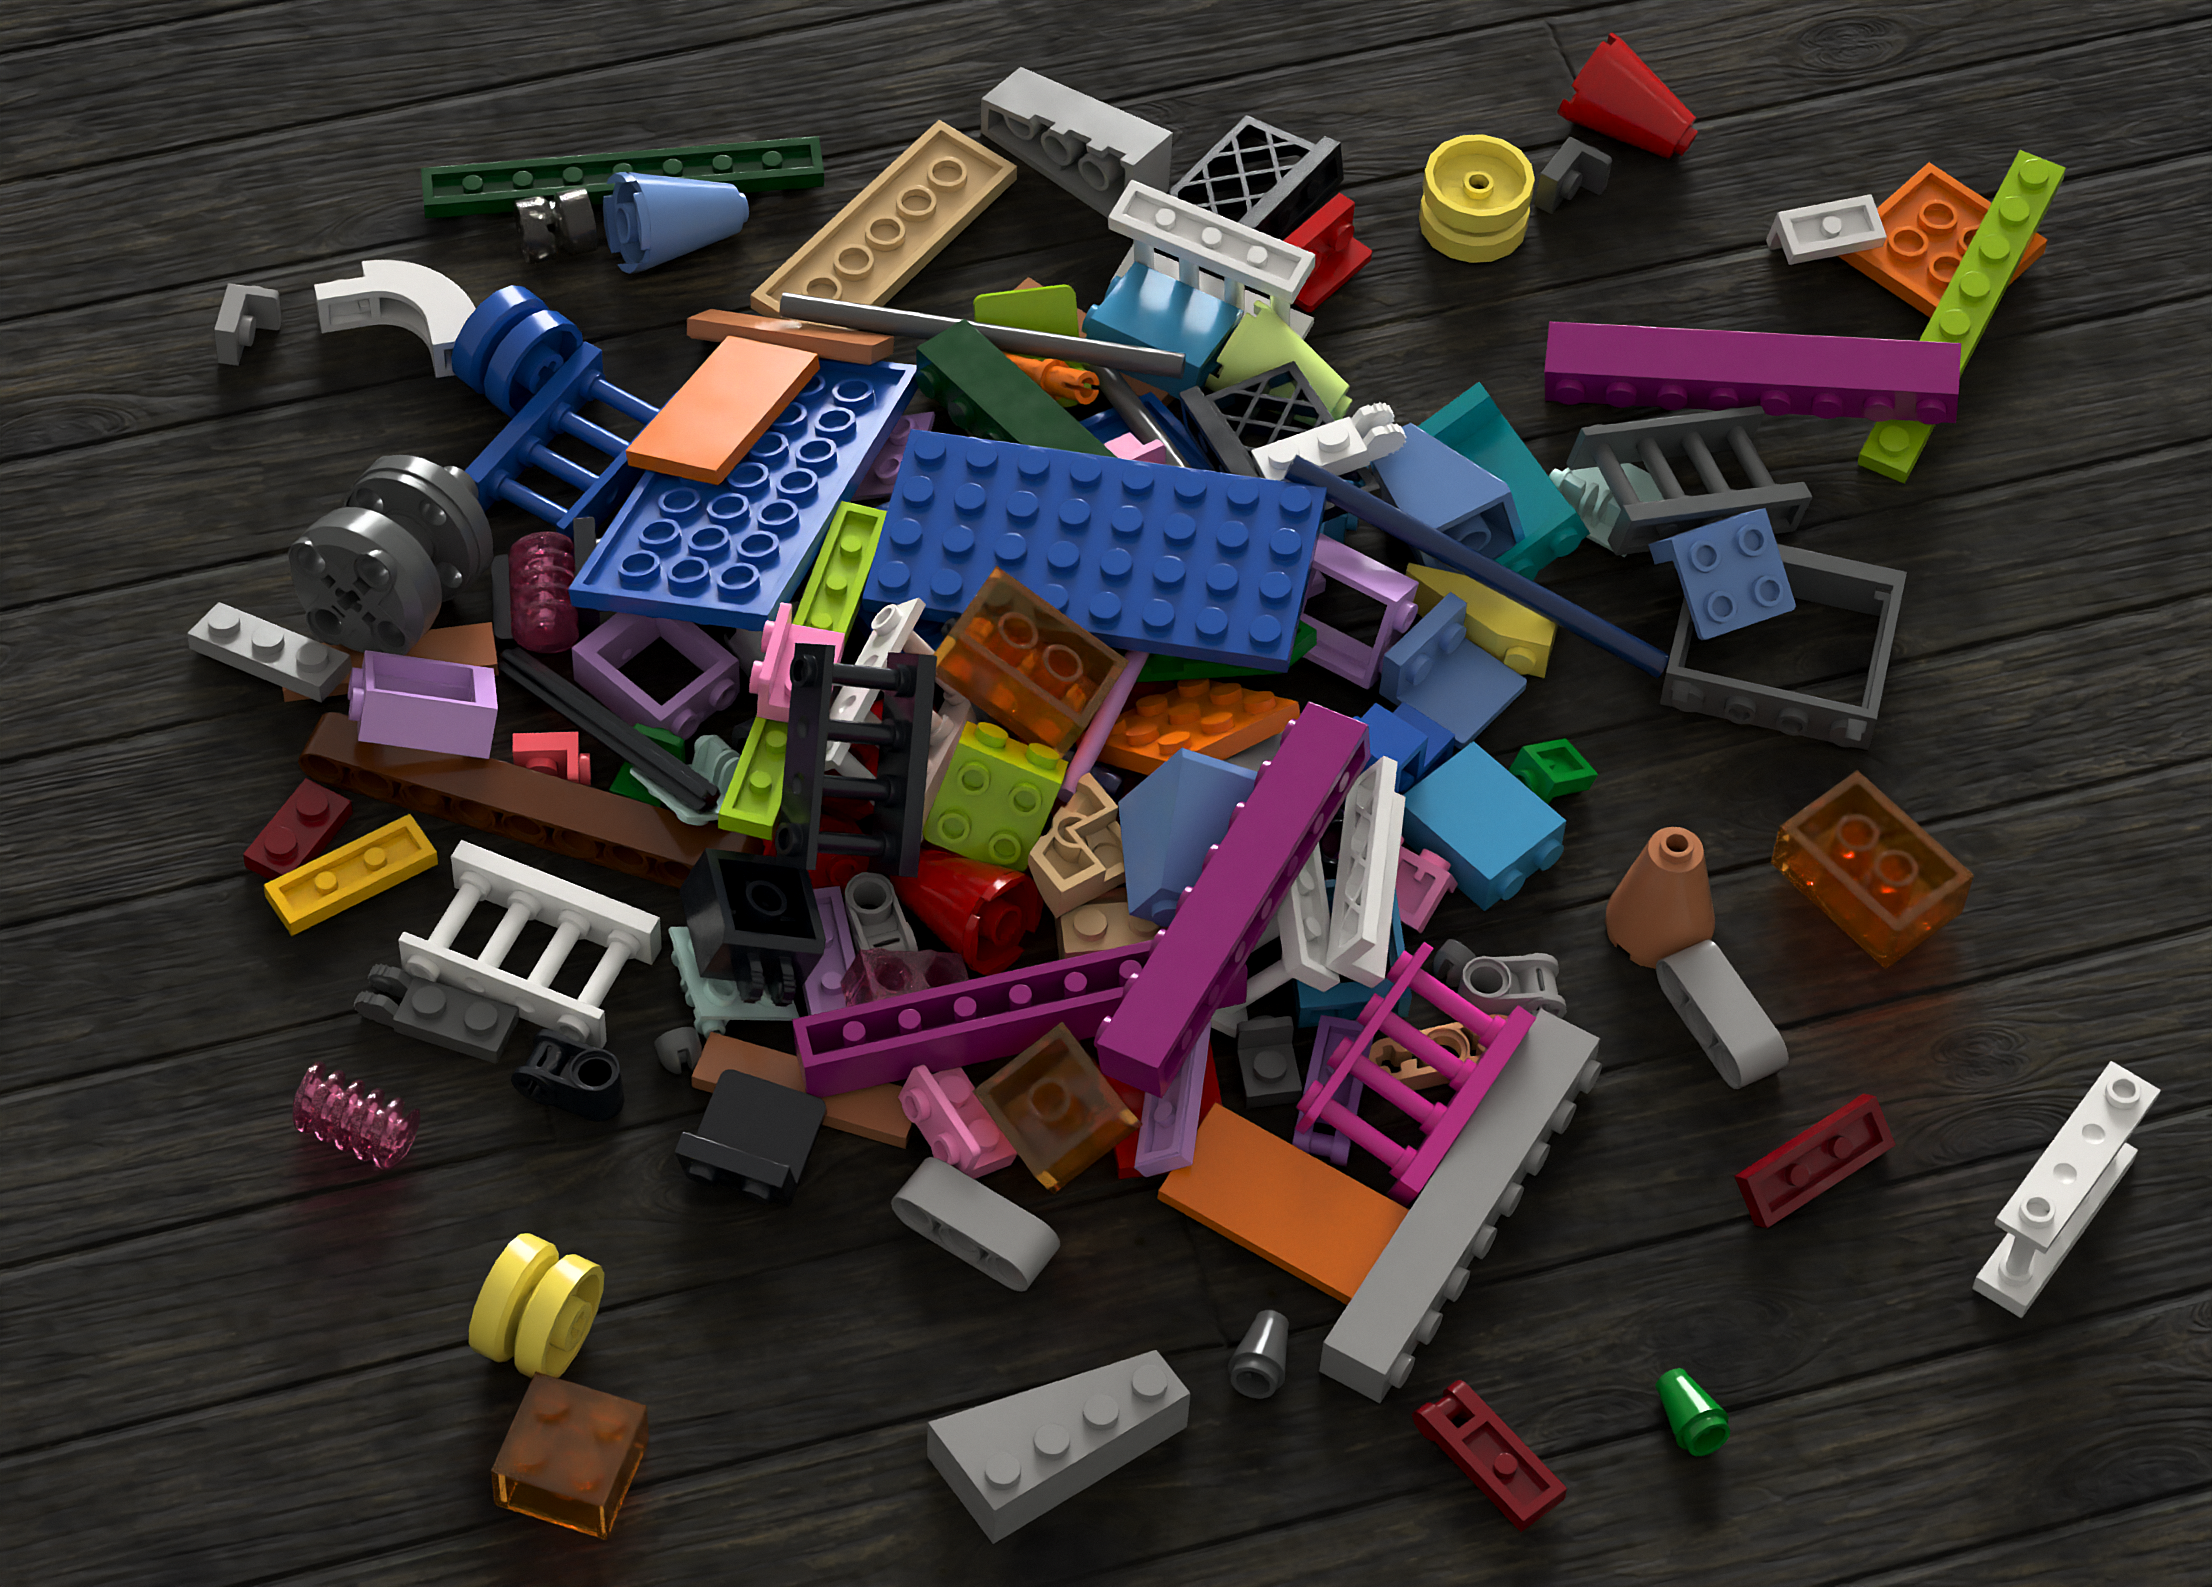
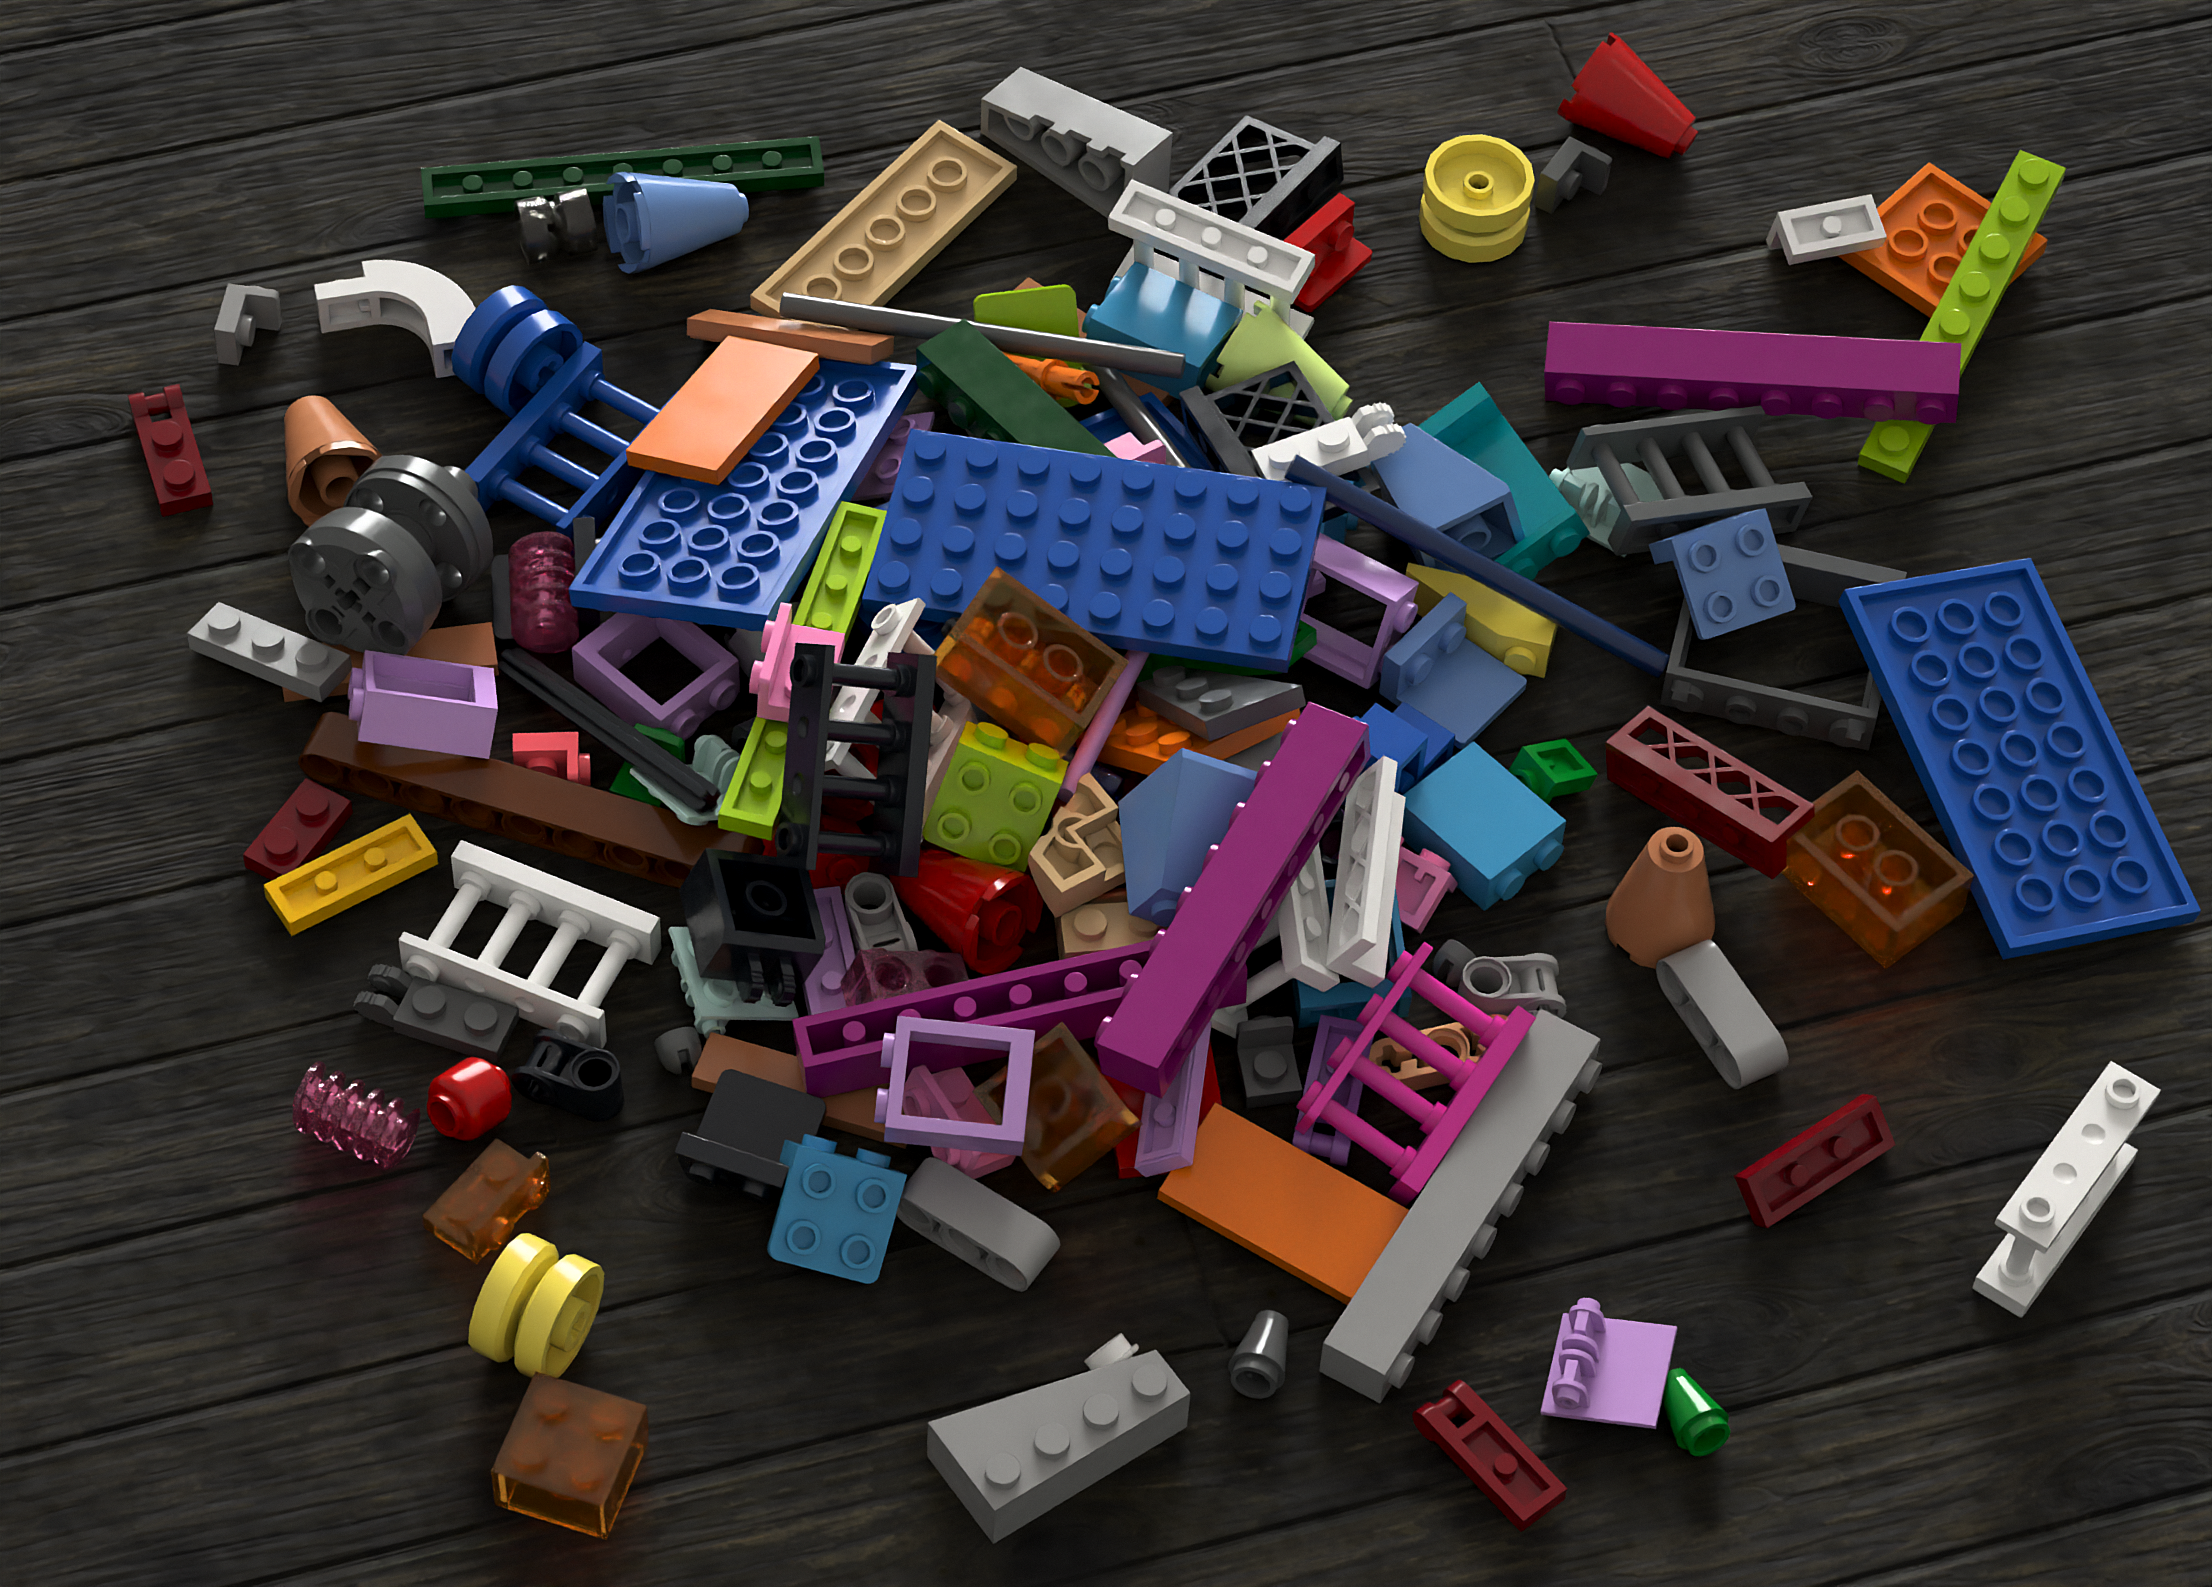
none -> dark red plate [127,384,213,517]
none -> nougat cone [284,395,382,527]
none -> clear orange bracket [422,1138,551,1264]
none -> red head [427,1057,512,1141]
none -> dark azure bracket [767,1133,907,1284]
none -> lavender window [874,1016,1035,1156]
none -> white plate [1084,1333,1139,1370]
none -> dark grey wing [1135,665,1306,742]
none -> lavender hinge [1541,1298,1677,1429]
none -> dark red fence [1605,706,1815,880]
none -> blue plate [1838,558,2201,960]

